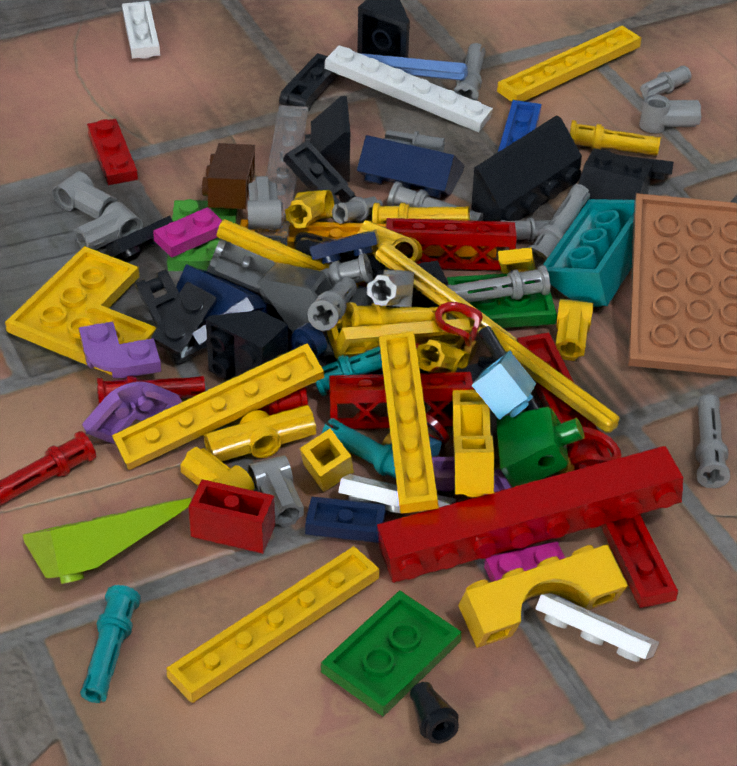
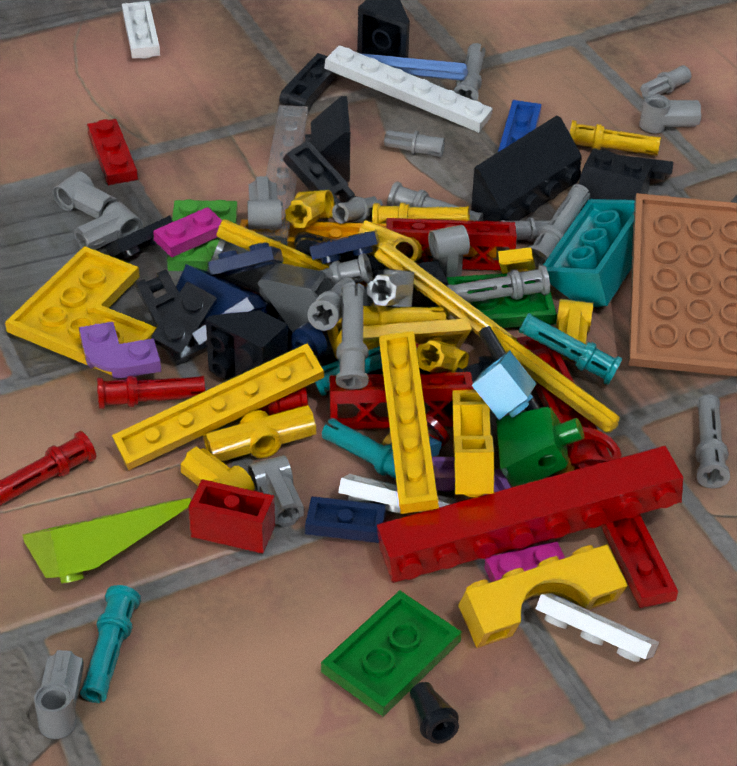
medium lavender plate [82,382,182,444] -> none
yellow plate [166,546,379,703] -> none
reddish brown brick [202,143,255,209] -> none
yellow brick [299,428,354,492] -> none
dark blue slope [357,135,465,199] -> none
red piece [435,302,483,362] -> none
yellow plate [497,25,642,102] -> none
none -> light grey piece [34,650,84,739]
none -> dark blue plate [208,243,283,278]
none -> light grey pin [336,282,369,390]
none -> light grey piece [428,225,470,279]
none -> teal pin [518,313,623,385]

